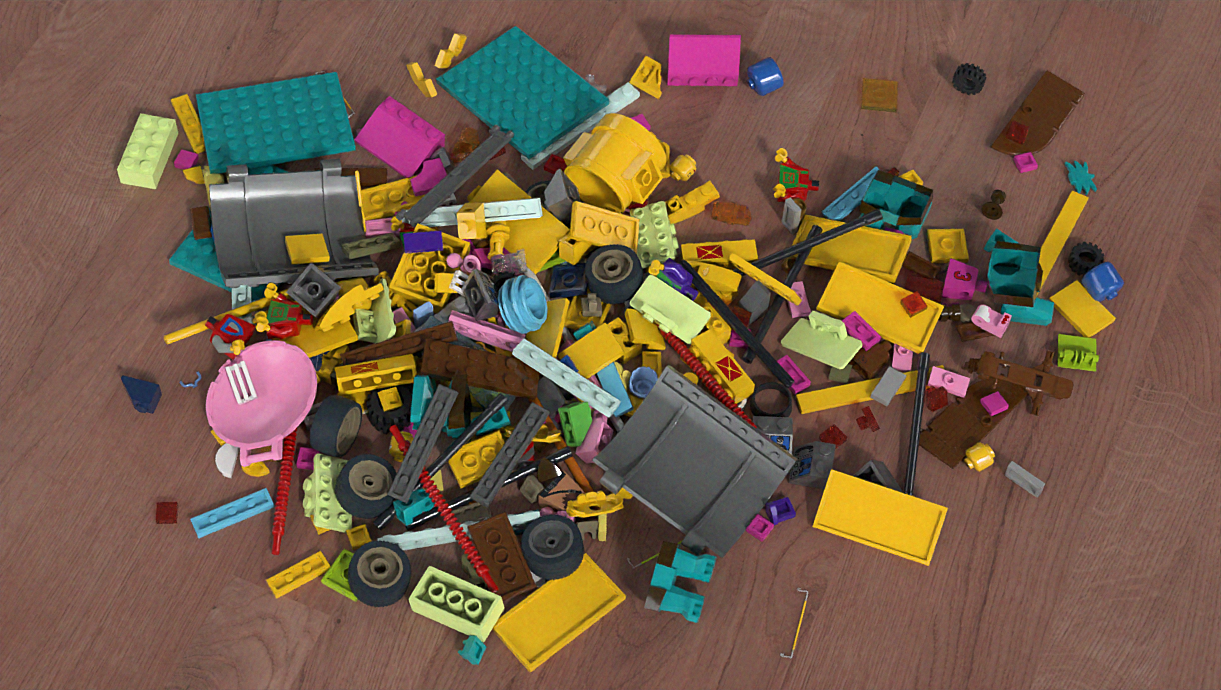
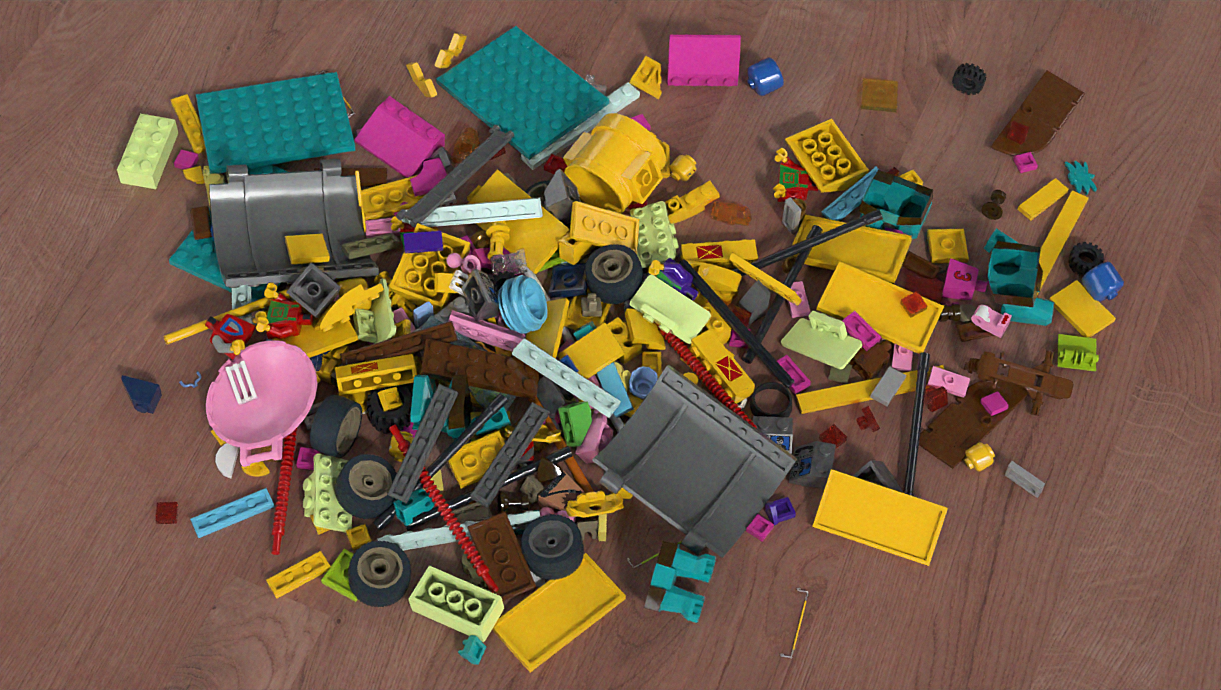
yellow torso [457,202,487,239] -> none
none -> dark brown piece [498,491,529,514]
none -> yellow slope [785,119,869,193]
none -> yellow tile [1017,178,1069,221]

